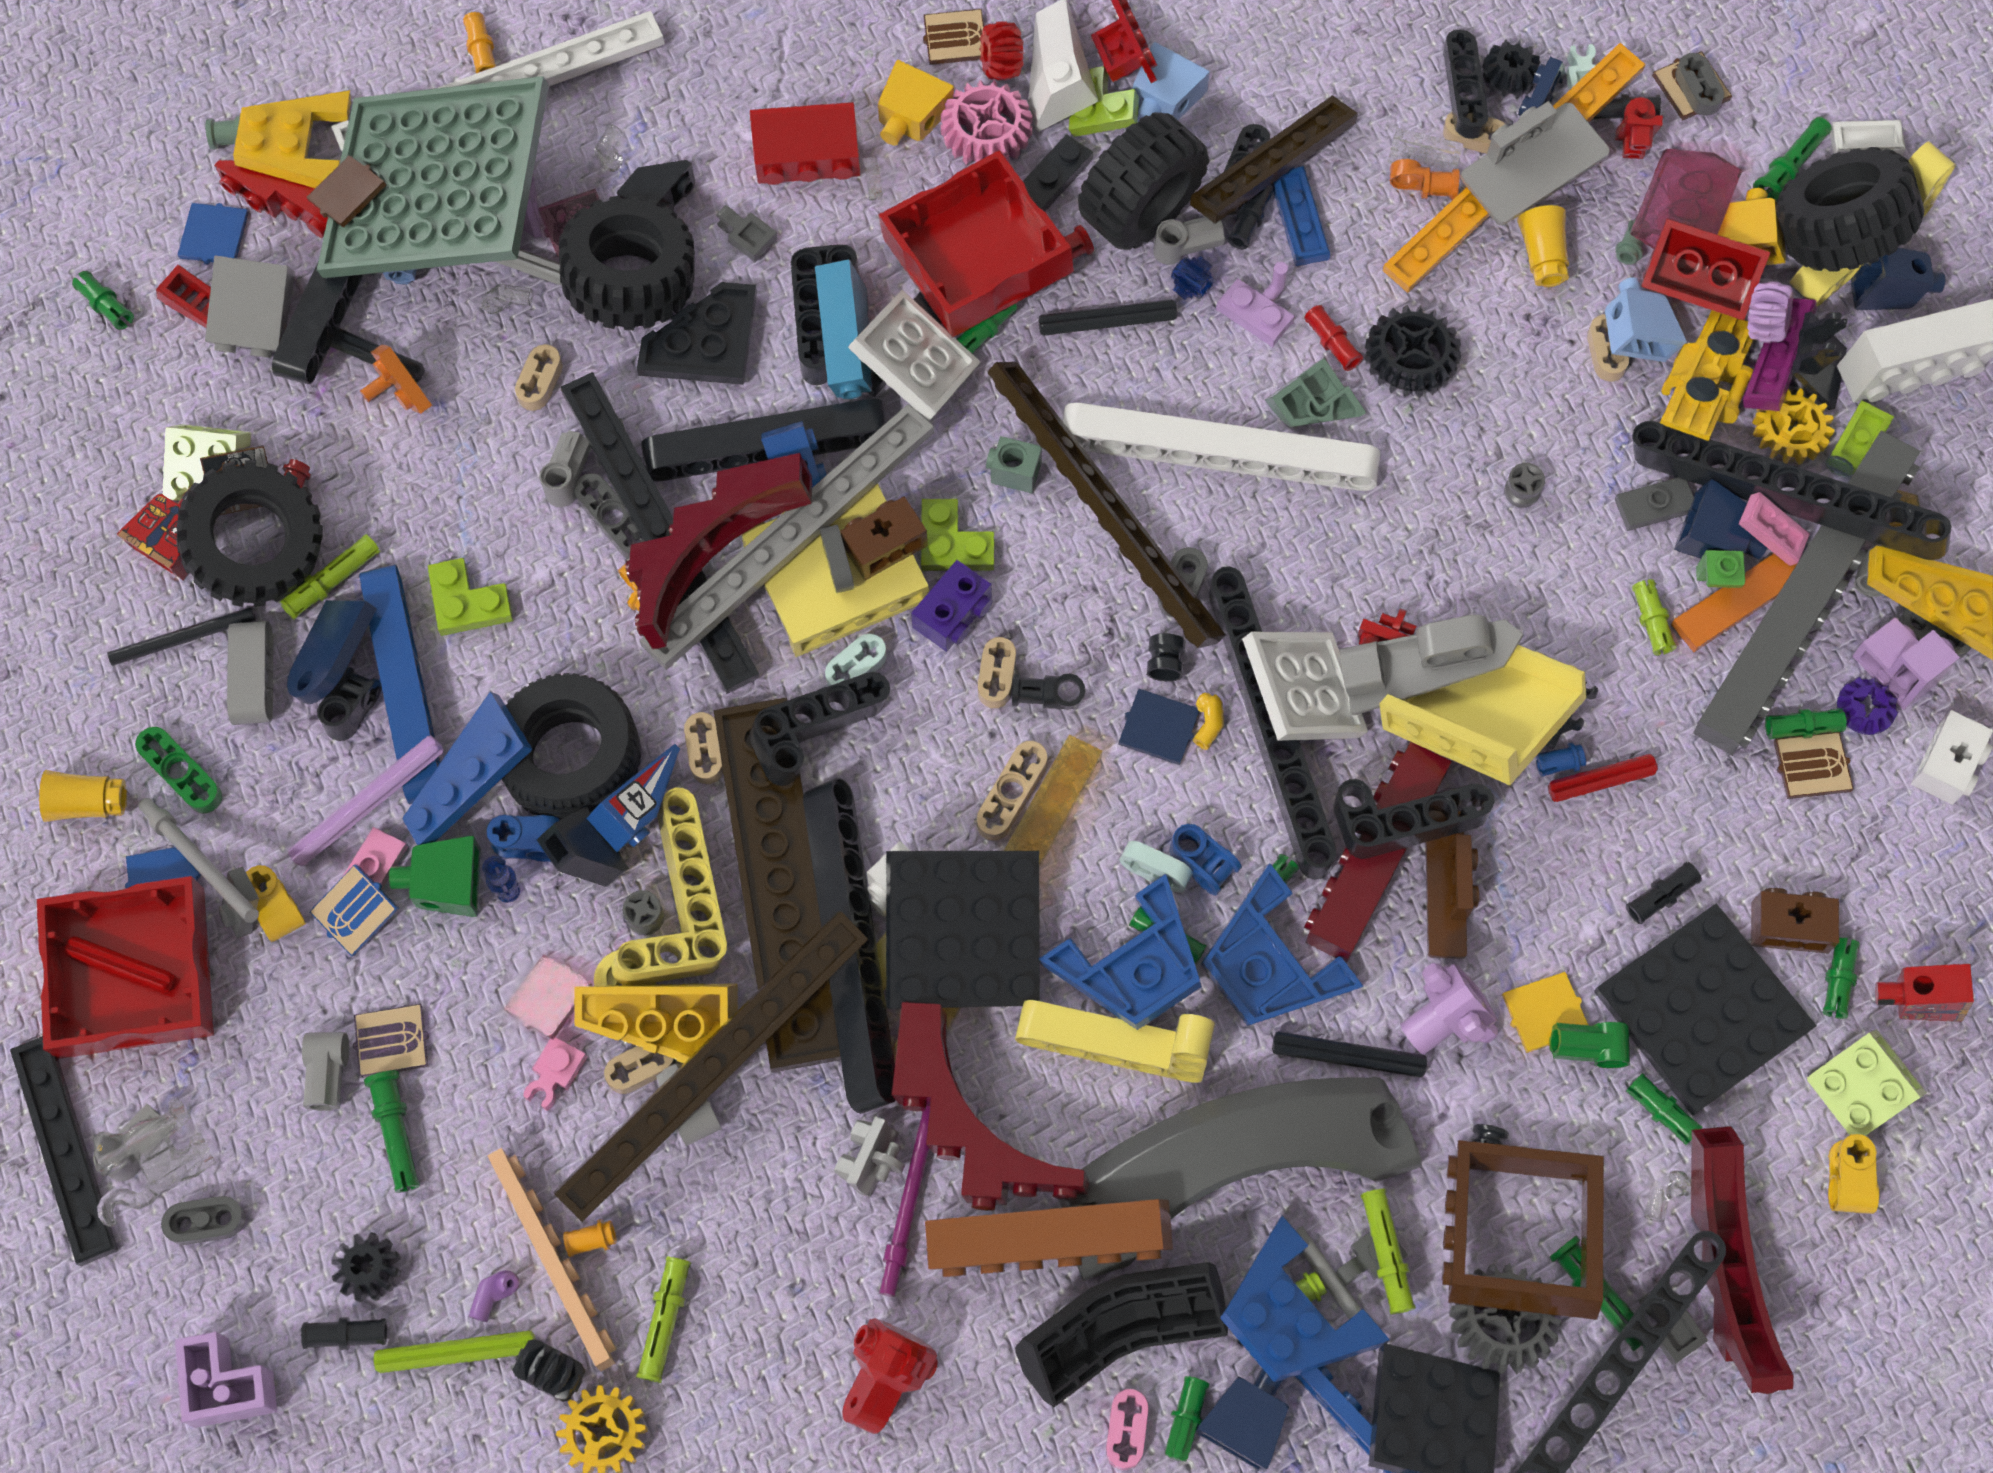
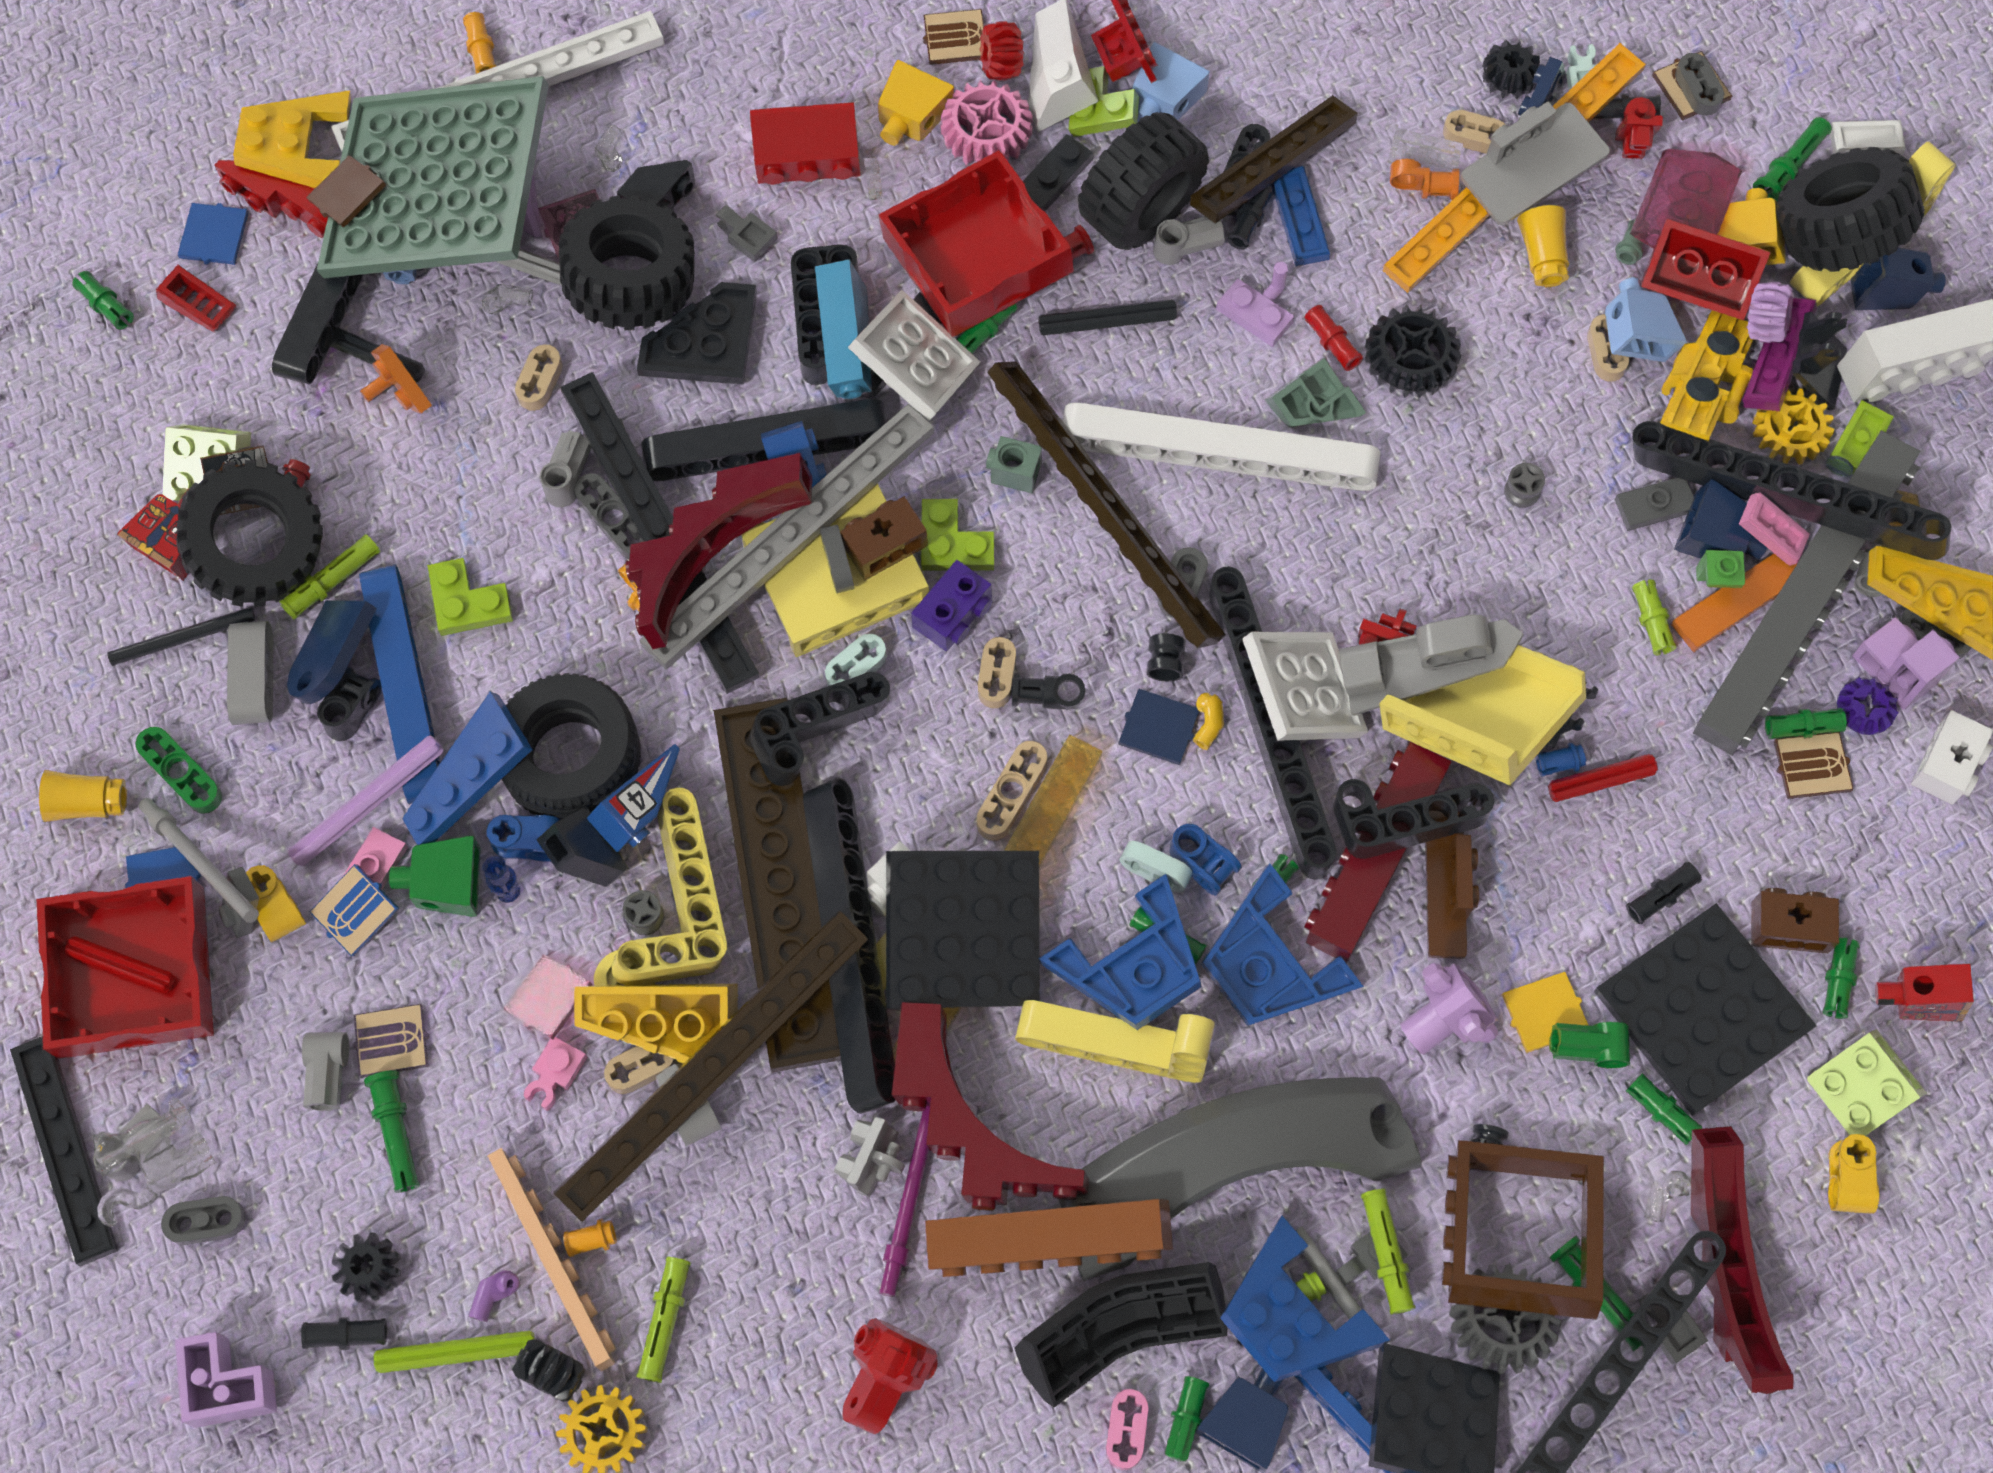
sand green bush [205,116,240,150] -> none
light grey slope [205,255,295,358] -> none
tan beam [684,712,723,784] -> none
clear blue gear [1171,256,1215,300] -> none
black axle [1272,1031,1427,1077] -> none
black beam [1443,29,1489,139] -> none

